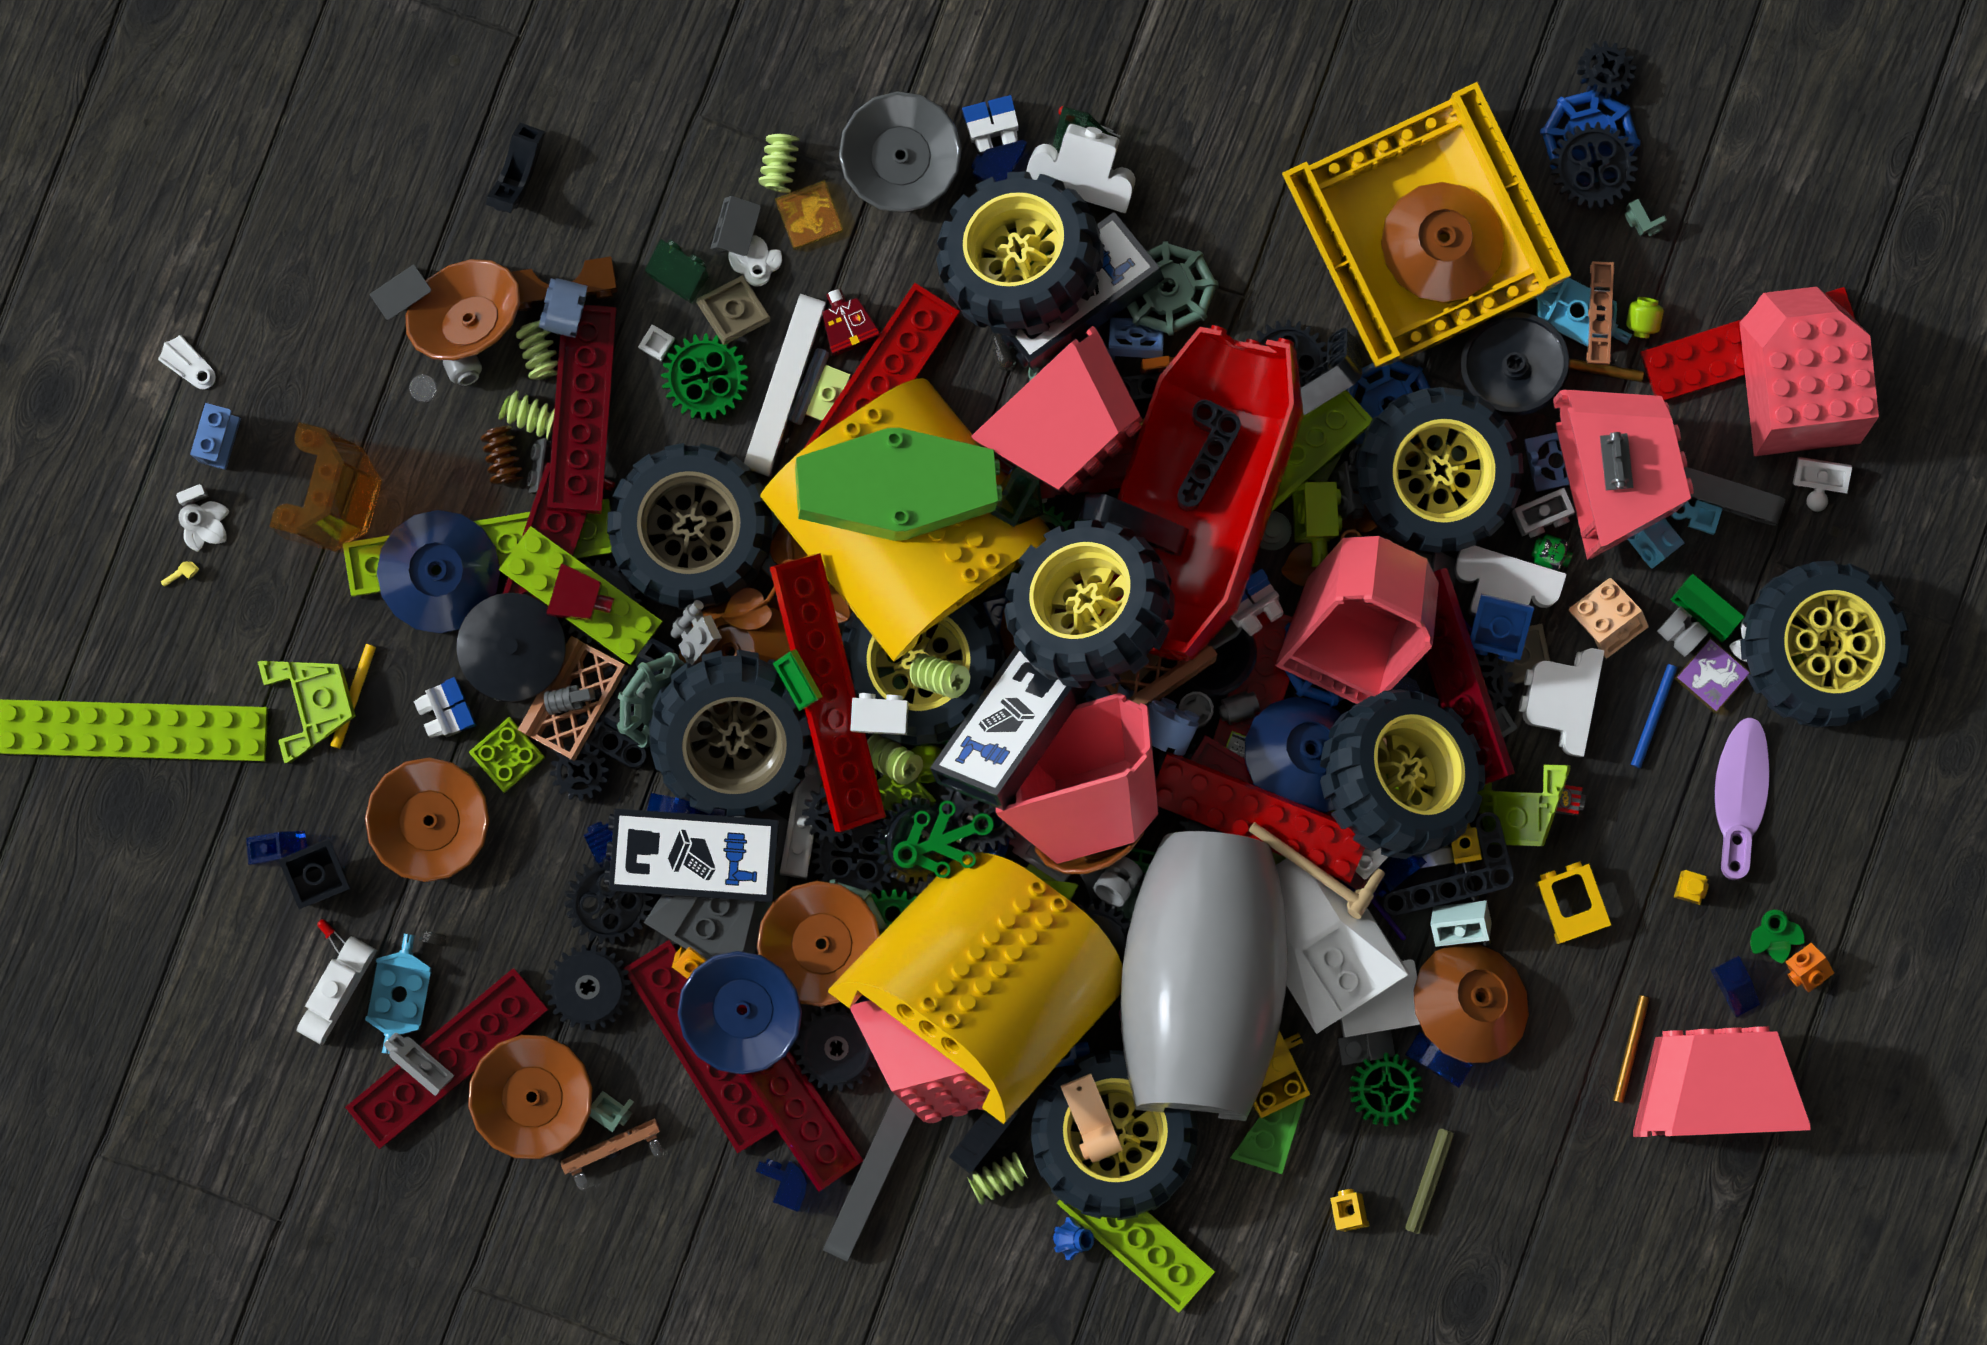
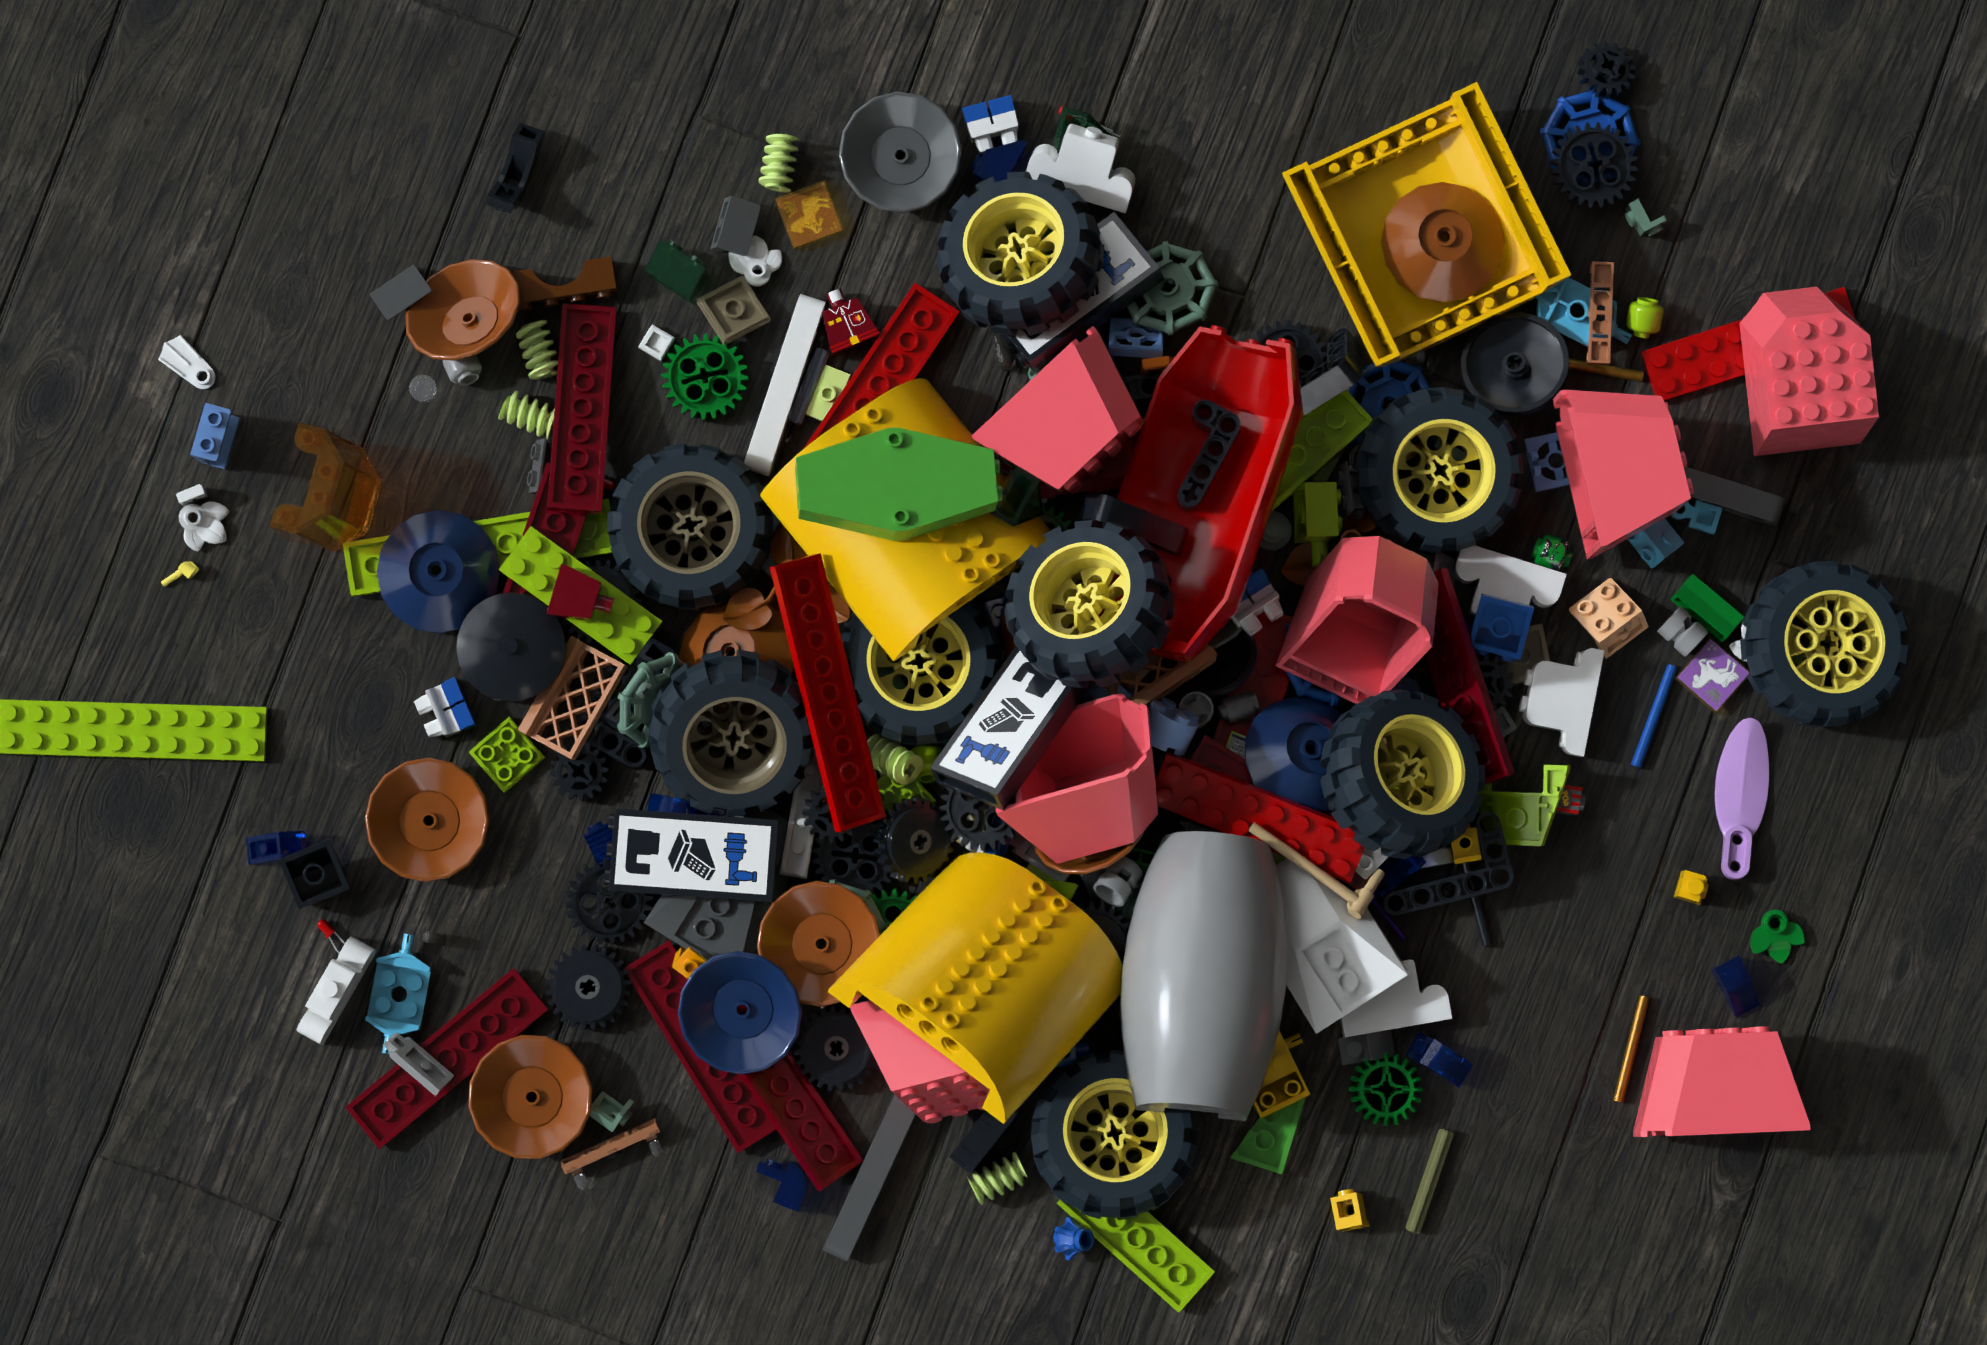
lime wing [258,661,355,763] -> none
yellow bar [330,644,376,749] -> none
reddish brown piece [480,425,523,485] -> none
sand blue brick [539,278,588,338] -> none
dark grey hinge [544,685,596,715] -> none
light grey plate [670,600,722,666] -> none
green tile [773,649,823,711] -> none
white brick [850,693,909,735] -> none
green plant [893,800,994,878] -> none
yellowish green piece [910,653,970,698] -> none
light nougat door [1061,1074,1123,1163] -> none
dark orange dish [1413,943,1529,1063] -> none
light aqua brick [1430,900,1492,947] -> none
light grey brick [1511,488,1575,538] -> none
yellow window [1535,861,1611,944] -> none
dark grey hinge [1600,432,1633,491] -> none
orange brick [1786,943,1834,992] -> none
white plate [1793,457,1852,512] -> none

